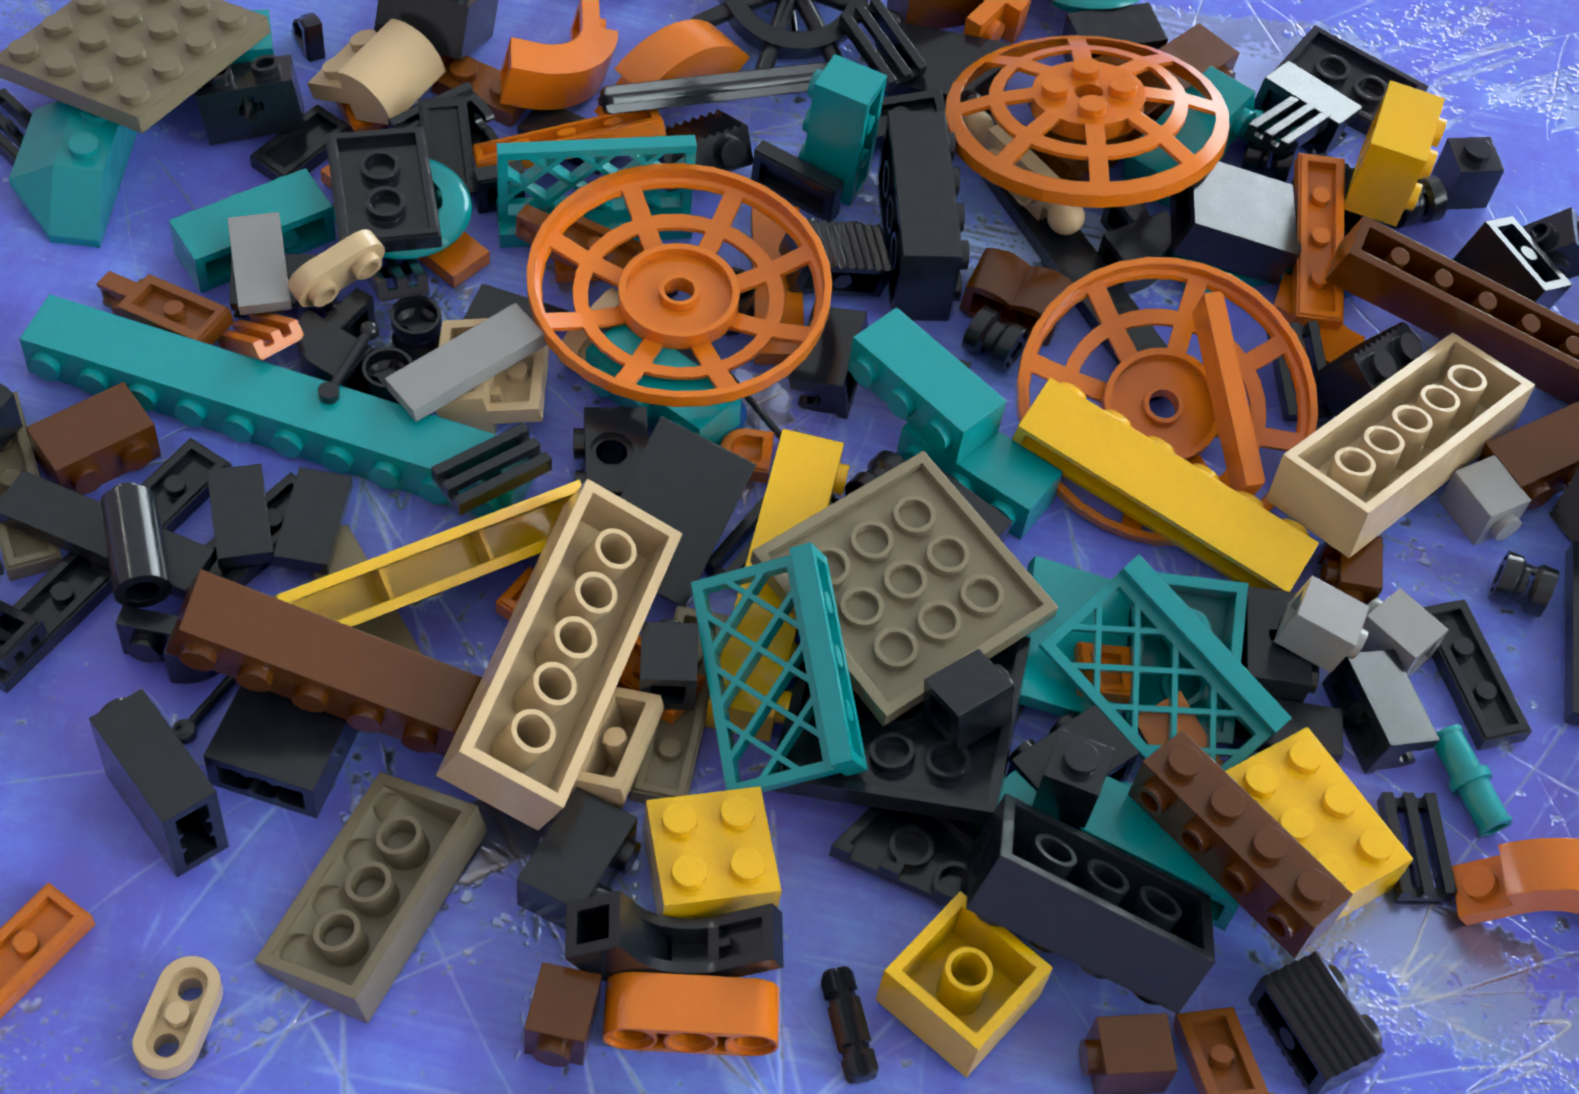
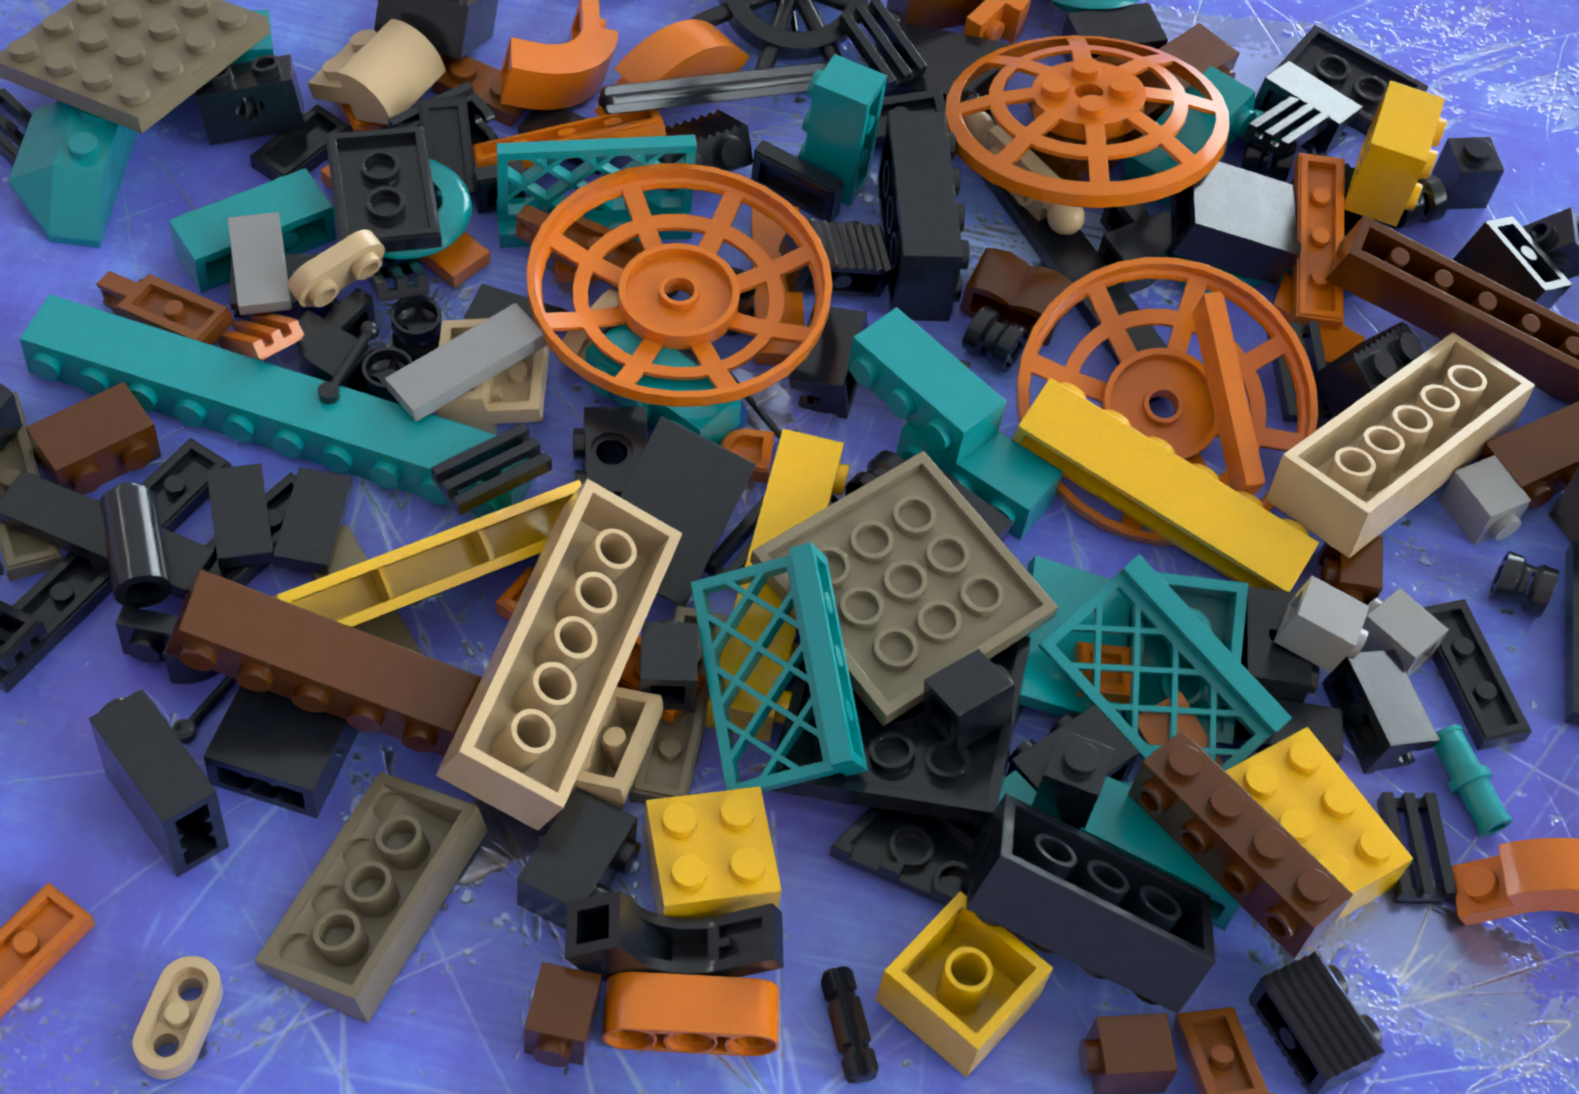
black tile [292,12,325,62] -> none

